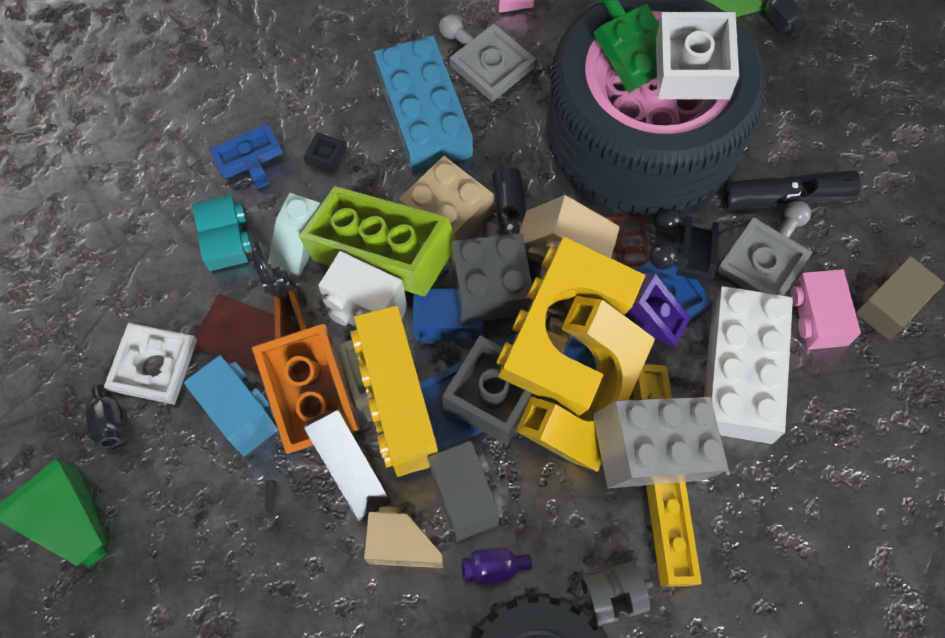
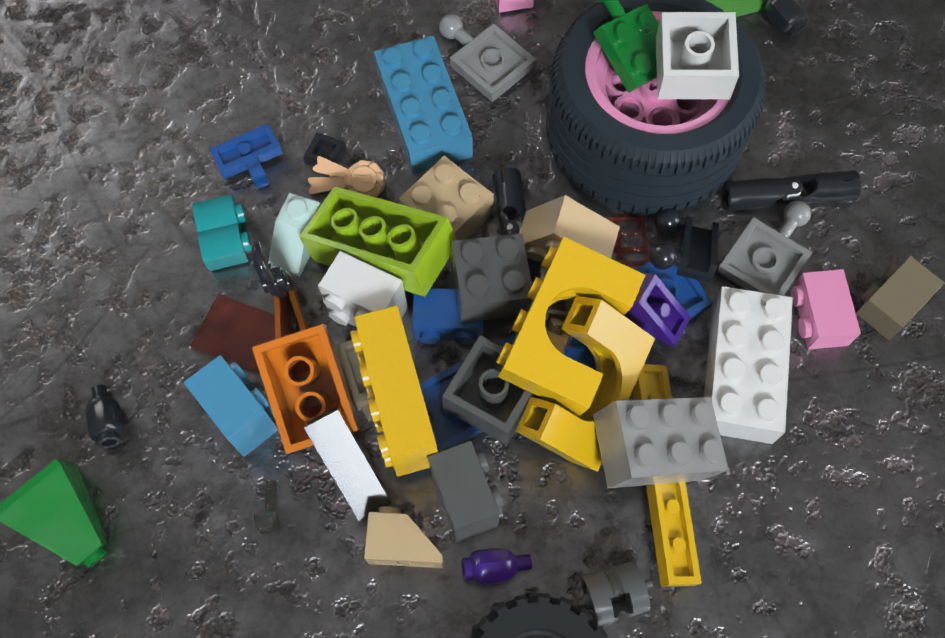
white piece [104,323,197,405] -> none
none -> light nougat piece [308,156,386,197]

